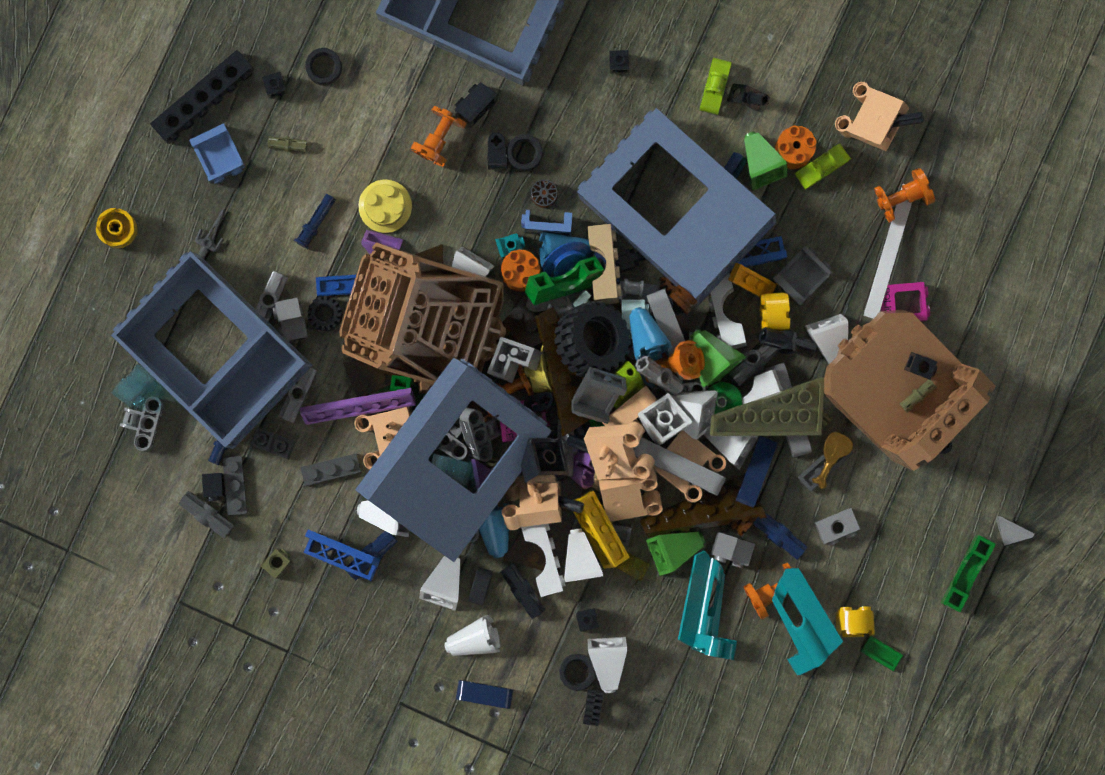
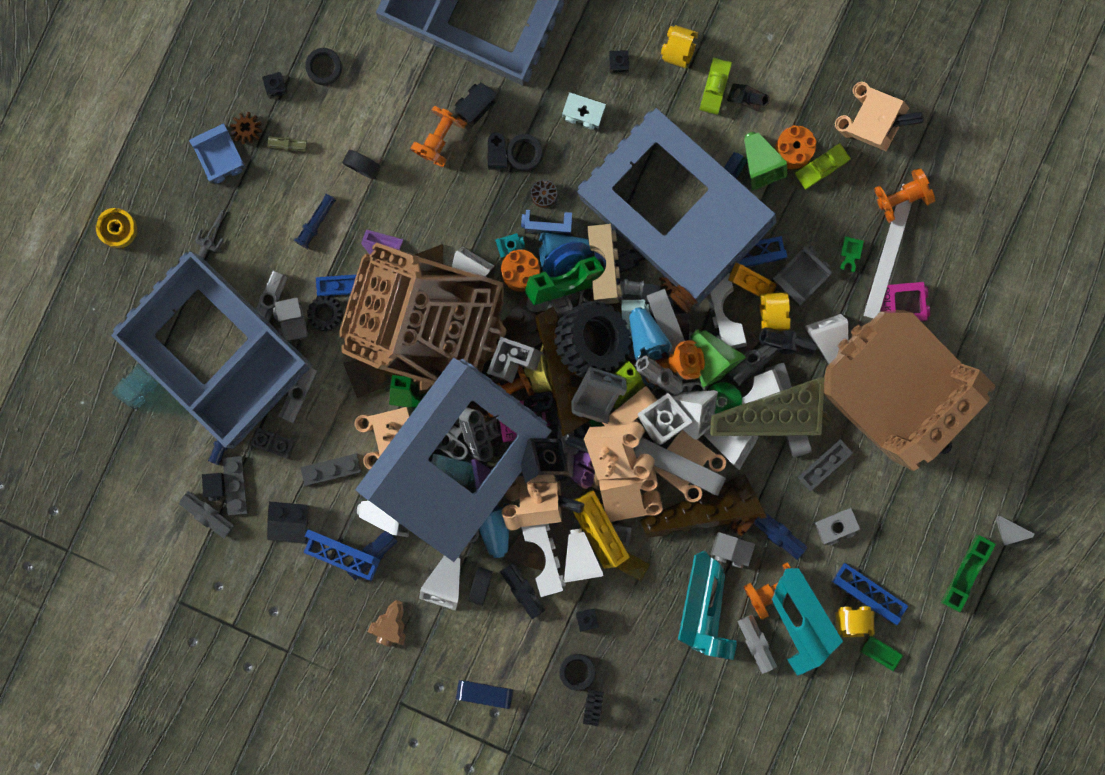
light grey beam [120,397,164,451] -> none
black brick [150,50,254,143] -> none
olive brick [261,548,292,579] -> none
medium lavender tile [300,388,416,425] -> none
light yellow piece [359,180,412,233] -> none
white cone [445,615,500,656] -> none
light aqua plate [572,291,591,308] -> none
white slope [587,637,627,693] -> none
bright green slope [646,532,705,576] -> none
dark blue tile [736,436,778,508] -> none
pearl gold piece [812,432,853,489] -> none
olive pin [899,379,937,413] -> none
black brick [904,352,937,380] -> none
none -> reddish brown gear [230,112,263,145]
none -> black slope [267,501,309,543]
none -> black tyre [342,149,381,179]
none -> medium nougat rock [367,600,406,647]
none -> light aqua brick [562,92,606,130]
none -> yellow brick [661,25,698,69]
none -> light grey piece [737,614,777,674]
none -> blue fence [831,563,908,625]
none -> green plate [840,237,864,273]

